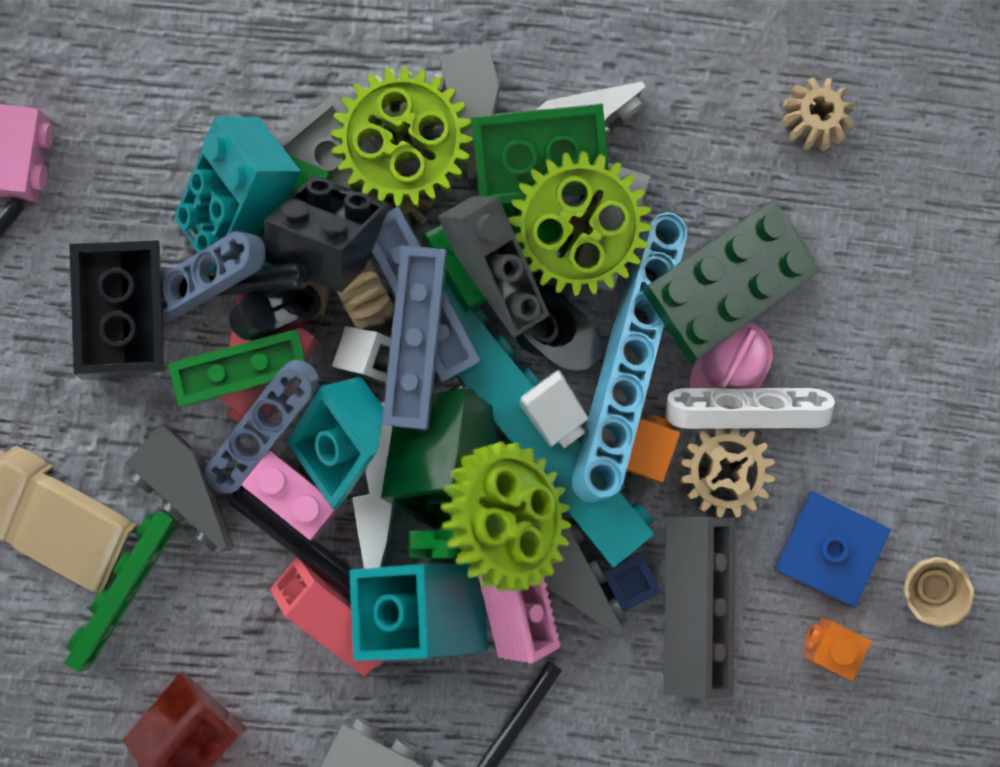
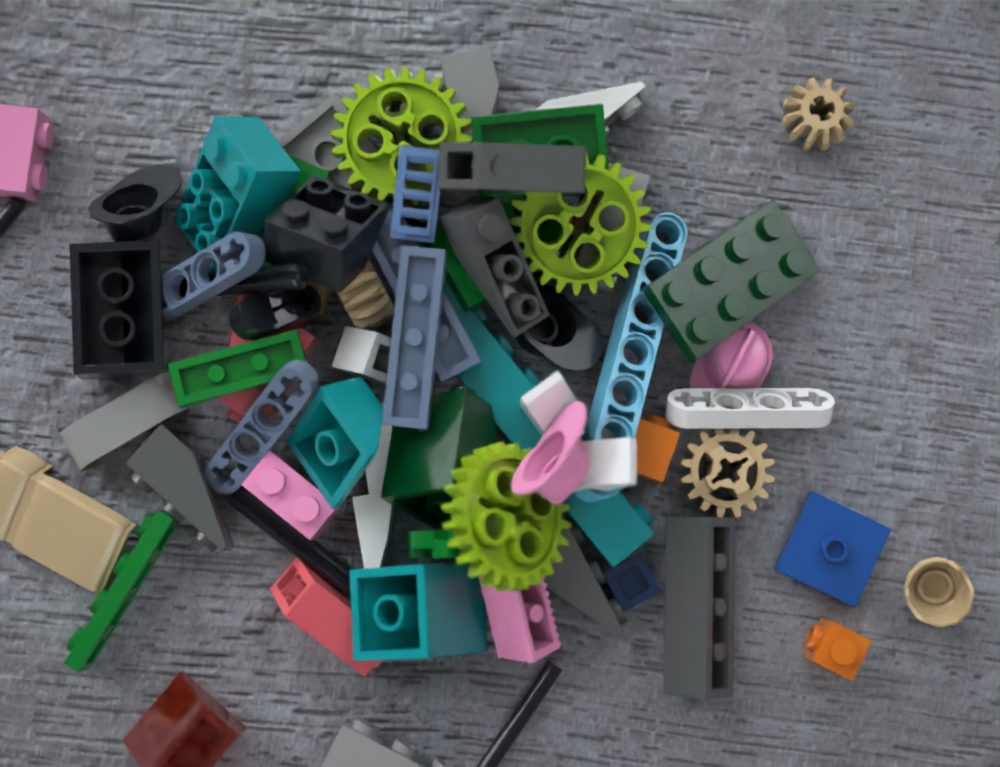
none -> light grey beam [60,372,191,472]
none -> black piece [88,165,183,242]
none -> medium blue slope [390,146,440,243]
none -> dark grey slope [438,142,587,193]
none -> bright pink piece [511,401,590,505]
none -> white slope [573,438,637,492]

